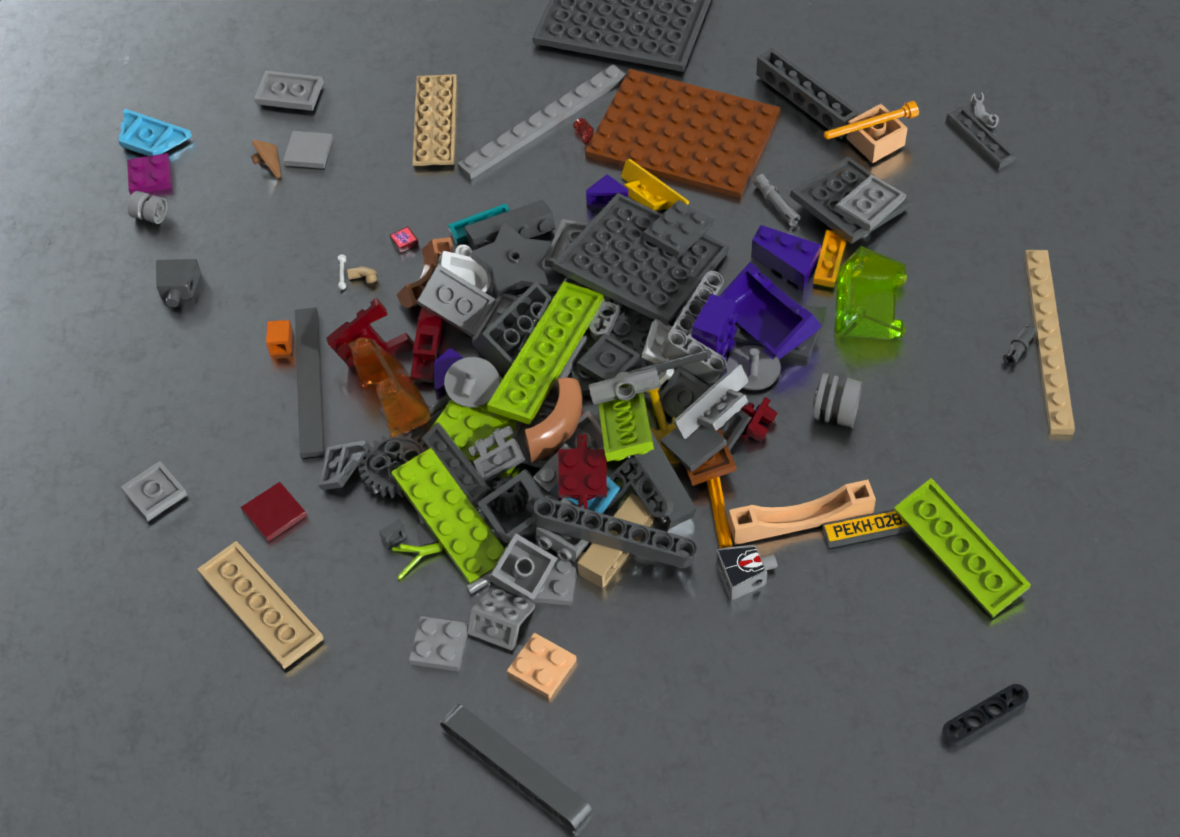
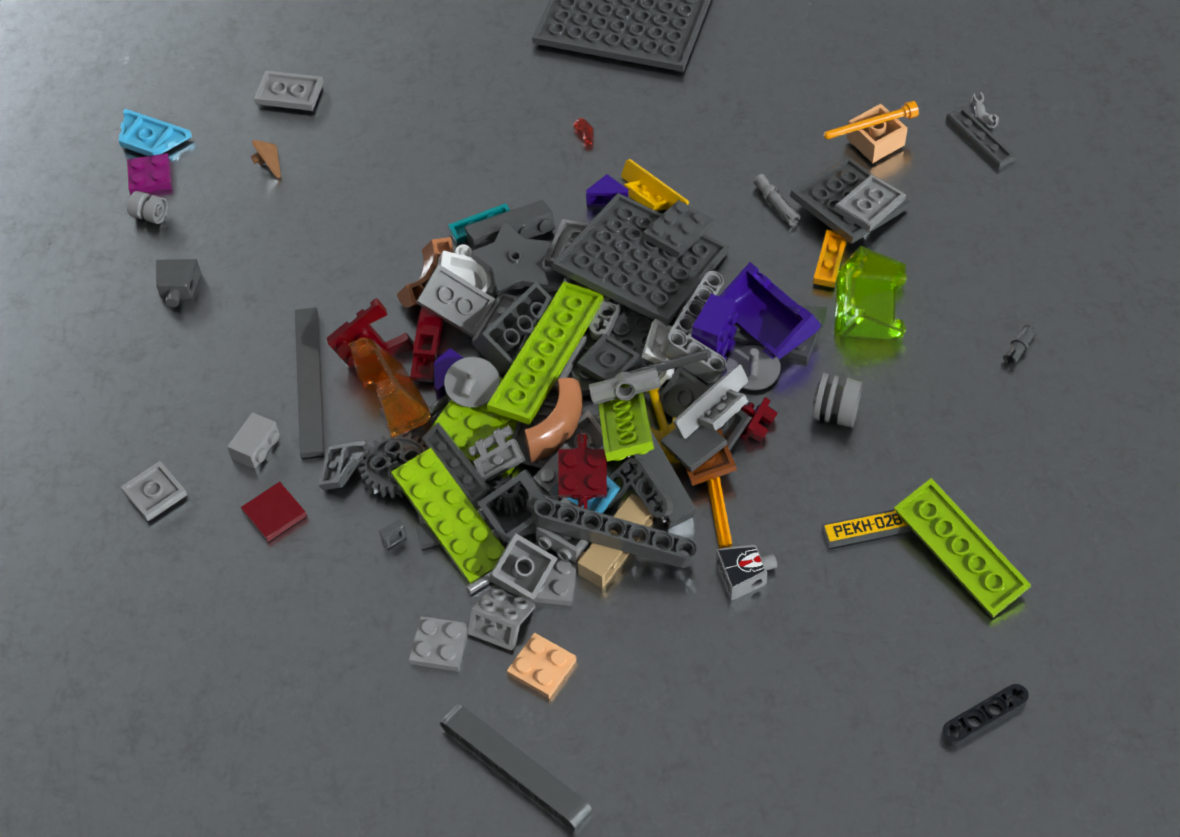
tan plate [197,541,324,669] -> none
orange brick [266,320,293,356] -> none
light grey tile [283,131,333,169] -> none
white hinge [338,254,346,290] -> none
tan arm [347,266,377,283] -> none
tile [389,226,419,253] -> none
lime plant [392,543,443,580] -> none
tan plate [413,74,457,166] -> none
light grey plate [457,65,626,180] -> none
dark orange plate [585,69,781,199] -> none
light nougat arch [728,480,876,545] -> none
dark purple wedge [751,225,821,292] -> none
dark grey brick [756,48,858,139] -> none
tan plate [1024,250,1075,435] -> none
none -> light grey brick [227,412,280,469]

